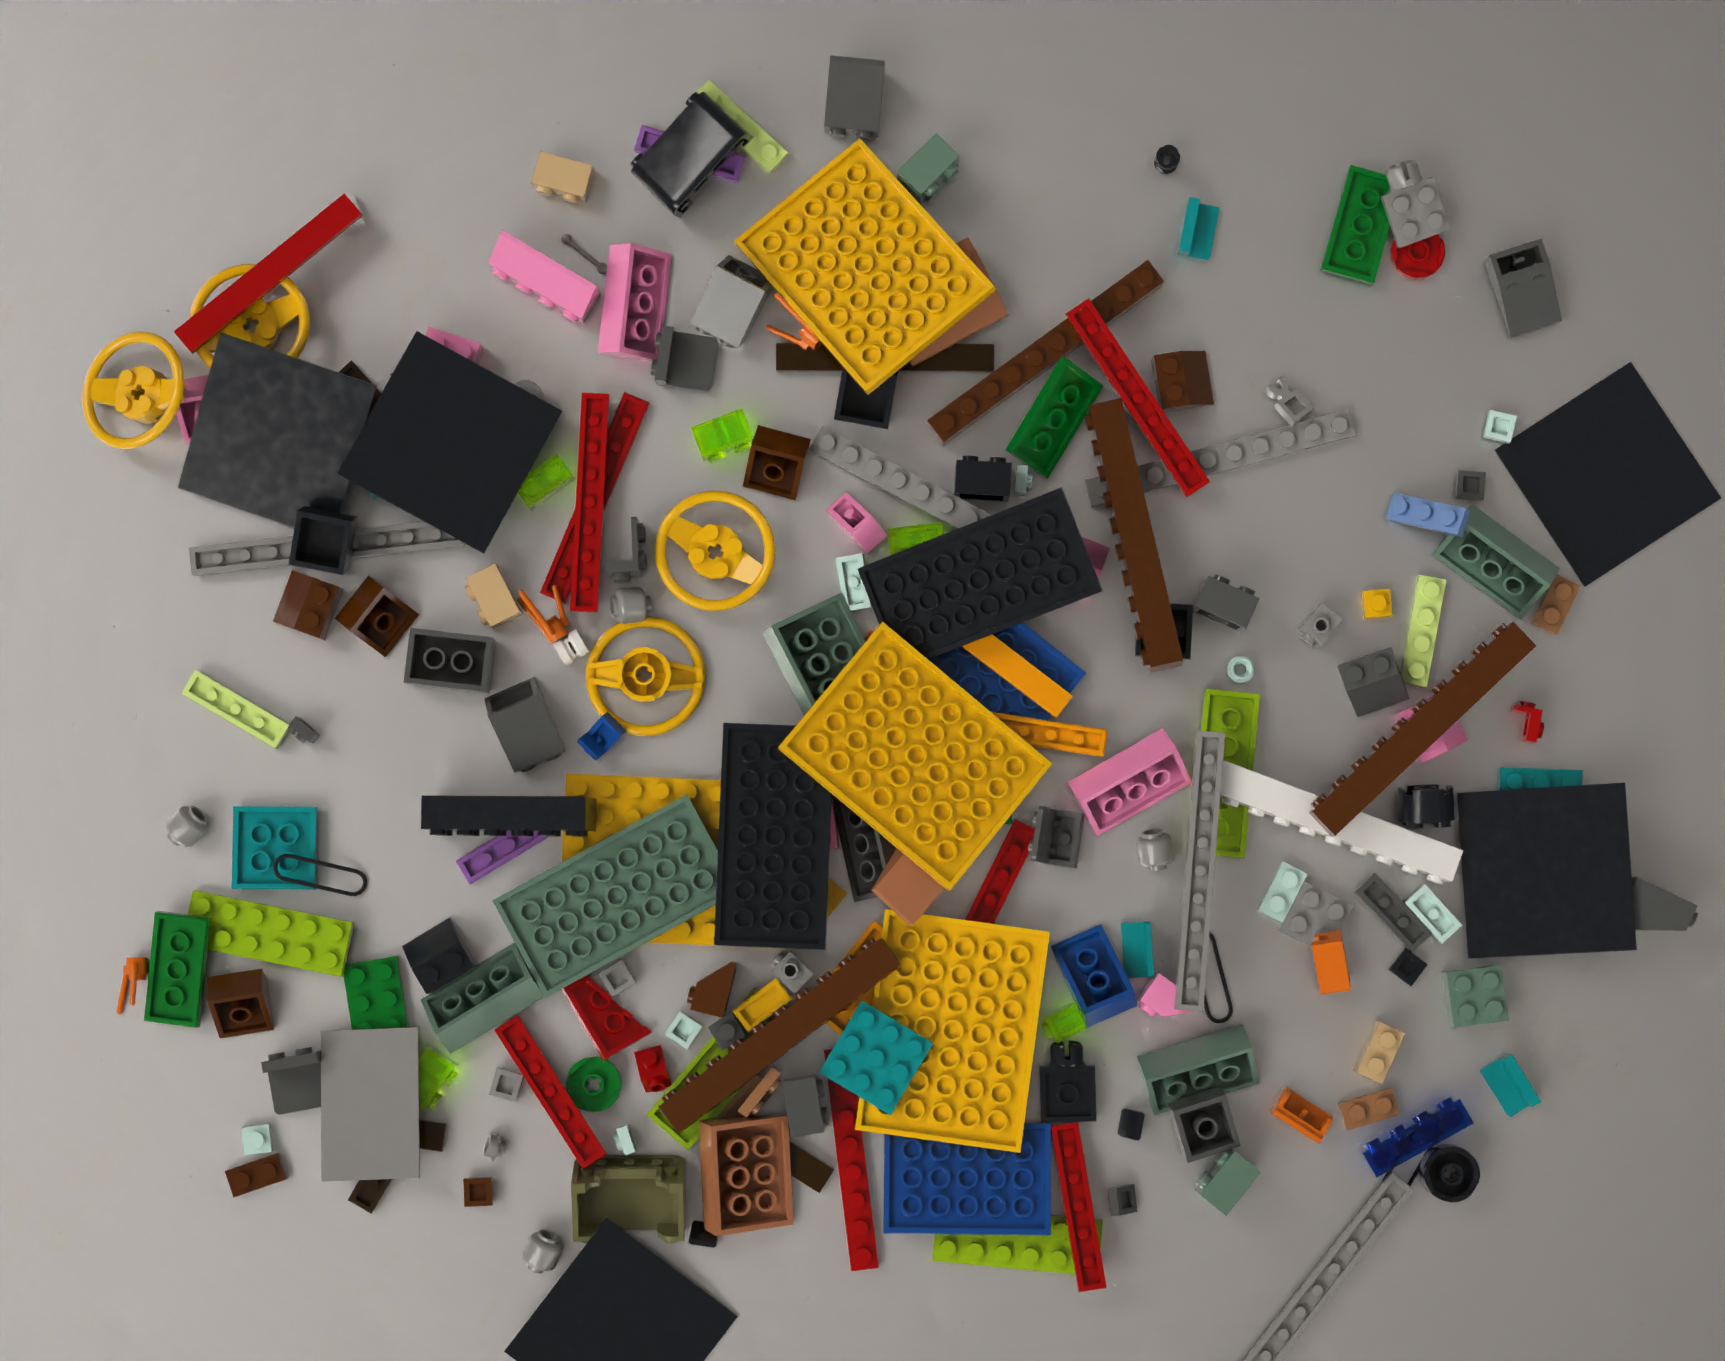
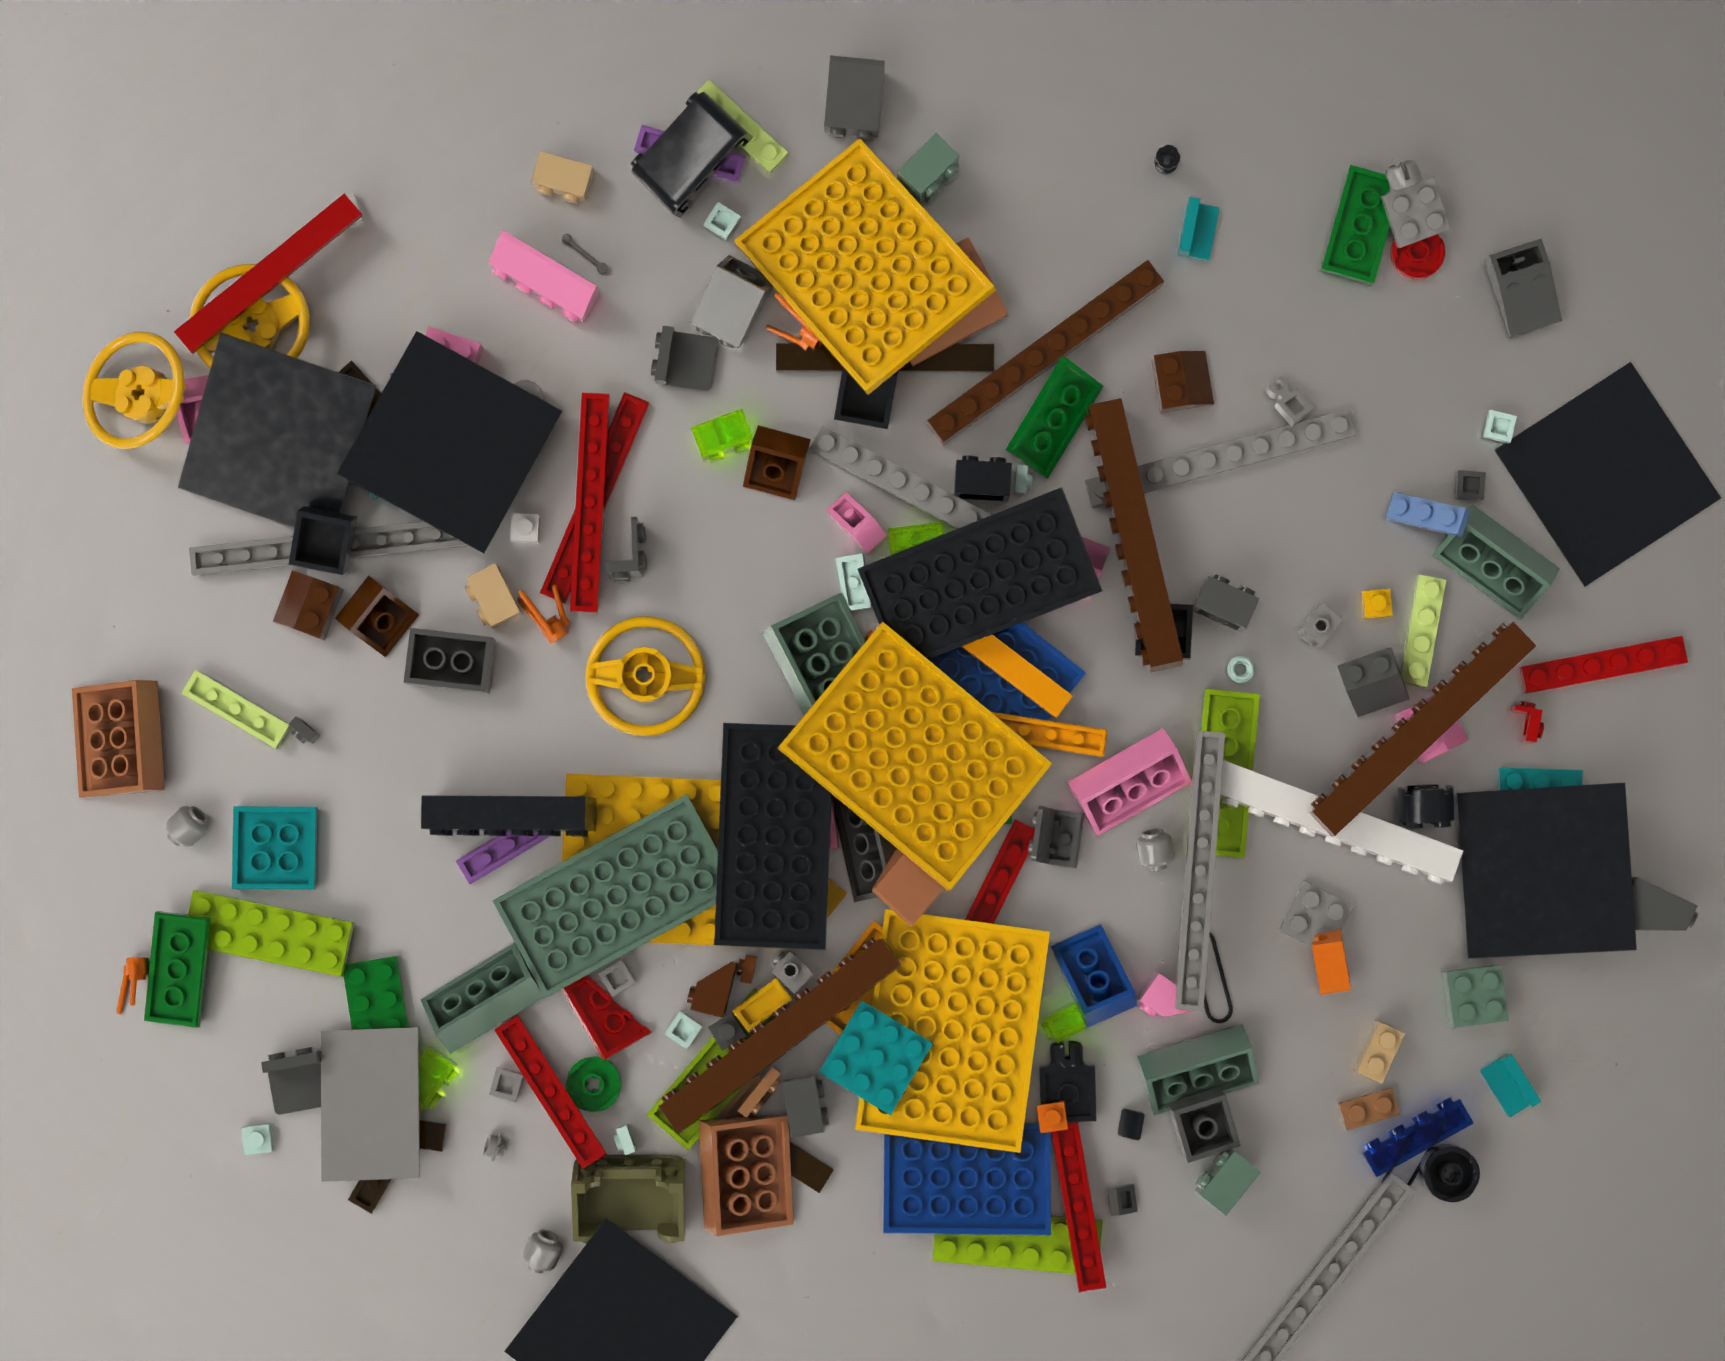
reddish brown slope [207,969,274,1038] -> none
reddish brown plate [225,1153,288,1198] -> none
black piece [273,854,367,896] -> none
black slope [402,918,478,994] -> none
reddish brown plate [463,1177,493,1207] -> none
dark grey slope [484,677,565,773] -> none
clear neon green brick [518,454,575,511] -> none
white wheel [552,629,590,666] -> none
blue bracket [577,712,627,760] -> none
bright pink slope [598,243,672,361] -> none
light grey head [610,587,652,624] -> none
red bracket [634,1045,672,1093] -> none
yellow piece [655,490,776,611] -> none
black slope [688,1220,718,1248] -> none
red plate [824,1049,879,1271] -> none
red plate [1065,298,1210,497] -> none
teal panel [1121,921,1154,978] -> none
light aqua plate [1257,861,1307,923] -> none
orange hinge [1270,1087,1333,1144] -> none
dark grey plate [1354,873,1432,952] -> none
black tile [1388,948,1428,986] -> none
light aqua plate [1404,884,1462,944] -> none
medium nougat plate [1531,574,1581,635] -> none
none -> nougat slope [72,680,165,797]
none -> white plate [510,513,540,543]
none -> light aqua plate [703,202,741,241]
none -> dark orange plate [736,954,757,984]
none -> orange plate [1036,1101,1068,1133]
none -> red plate [1519,636,1688,694]

